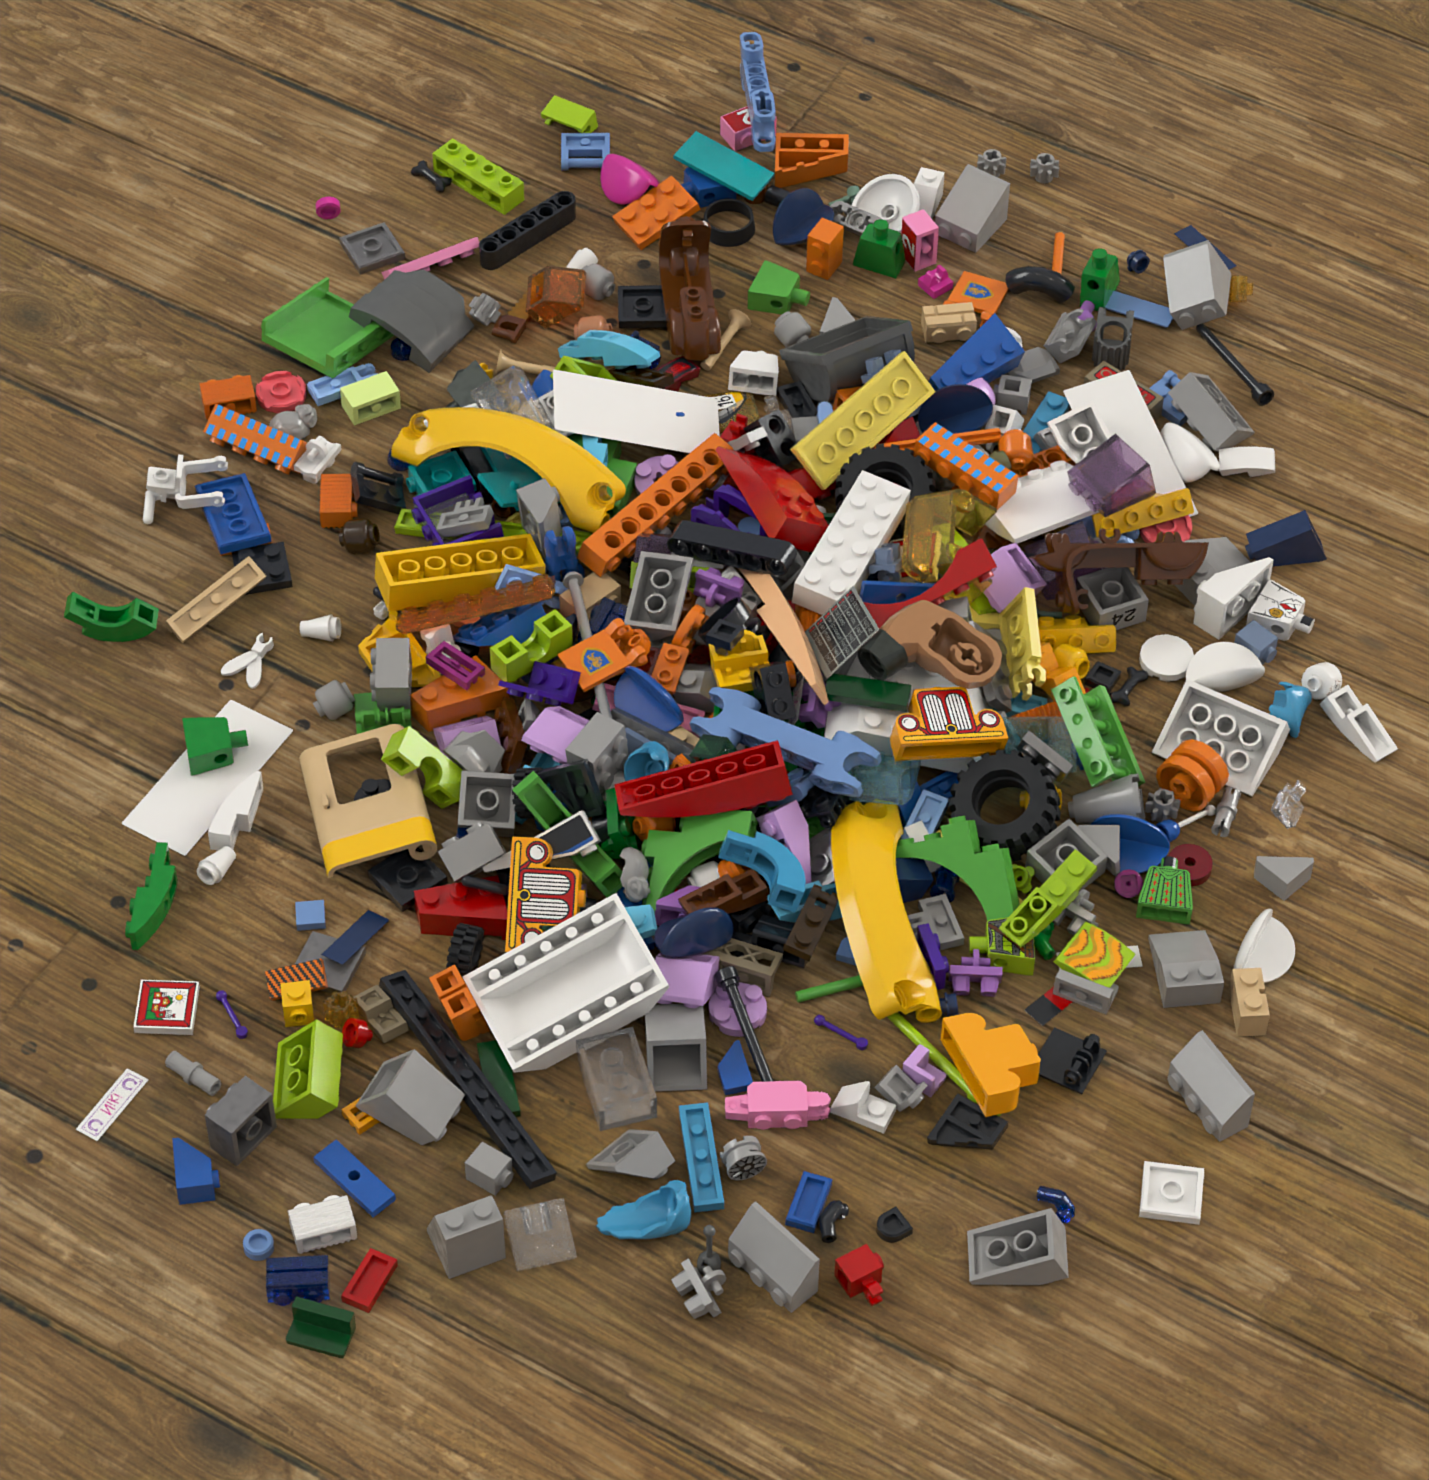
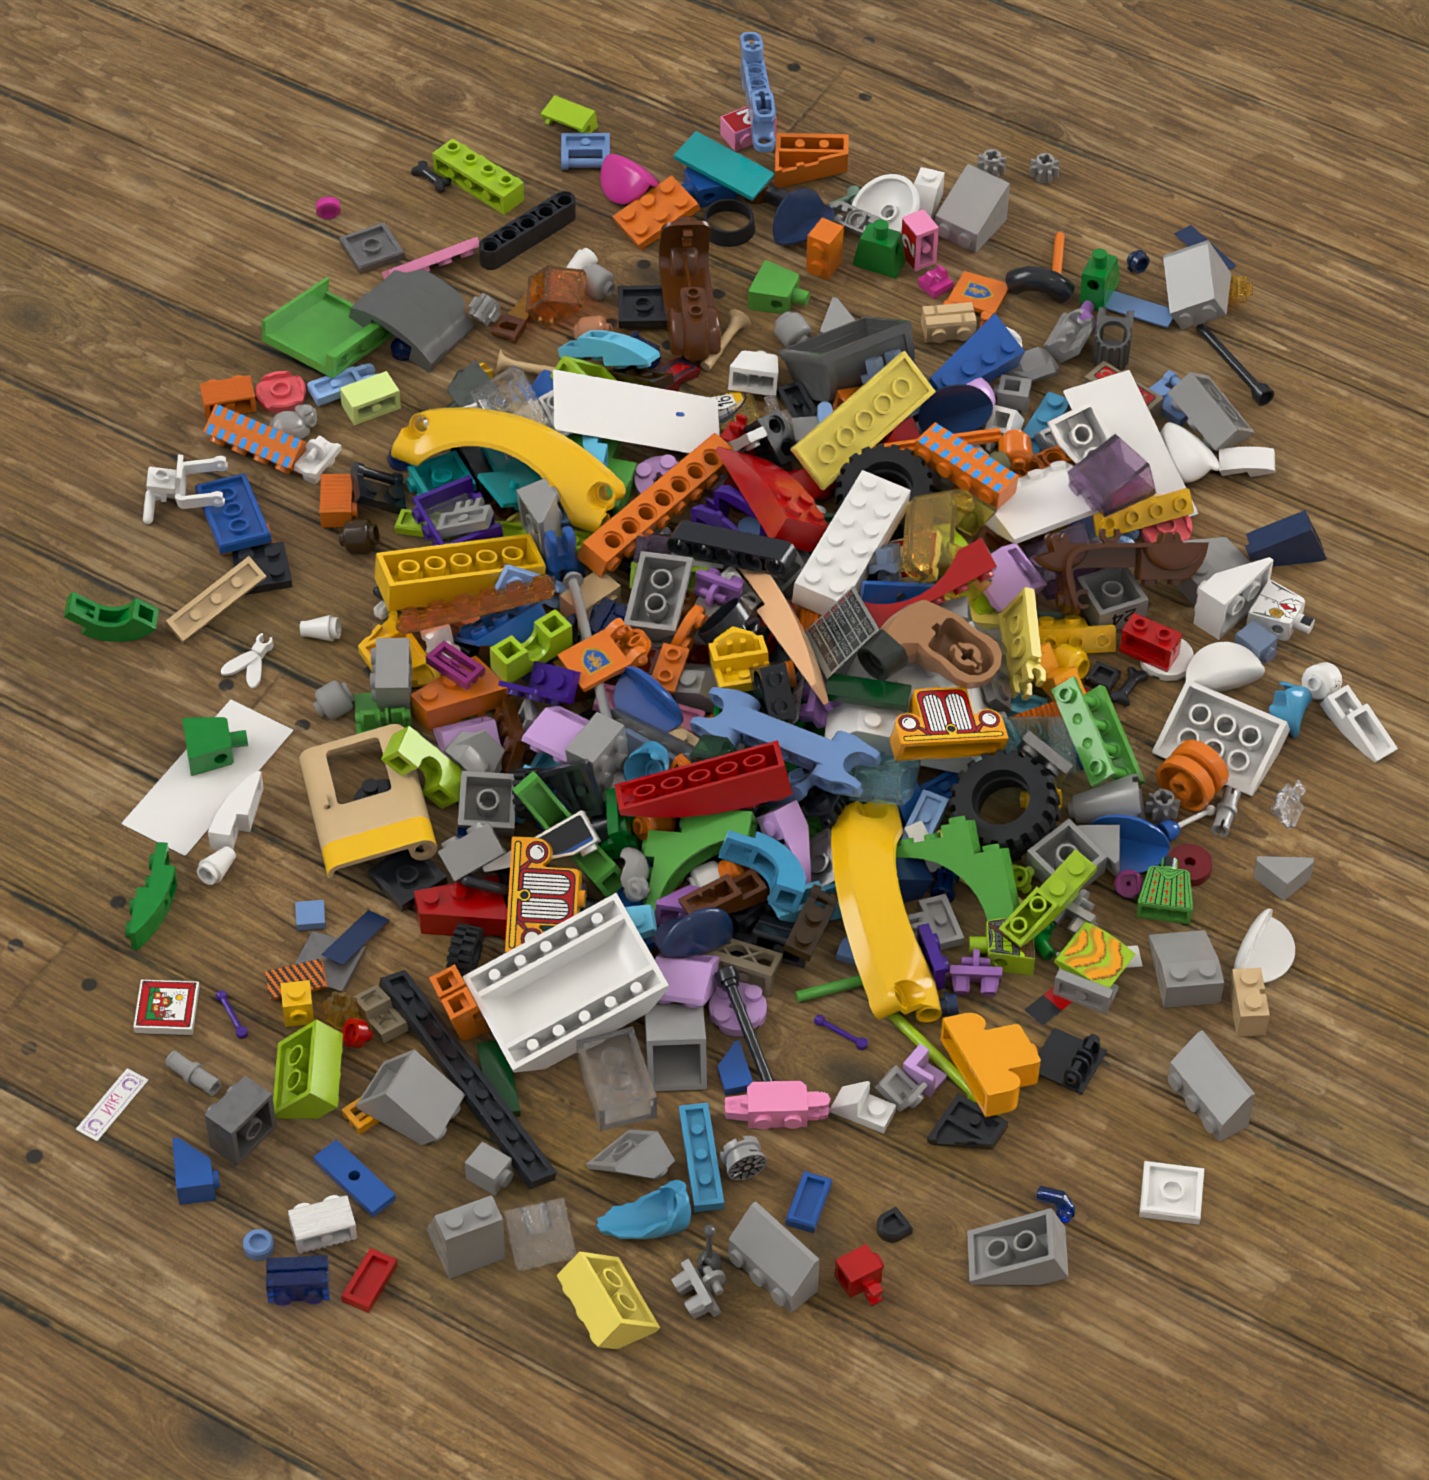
dark green panel [286,1297,356,1358] -> none
black tile [706,619,744,656] -> none
black arm [819,1200,849,1243] -> none
none -> light yellow slope [557,1251,660,1349]
none -> red hinge [1119,613,1182,672]

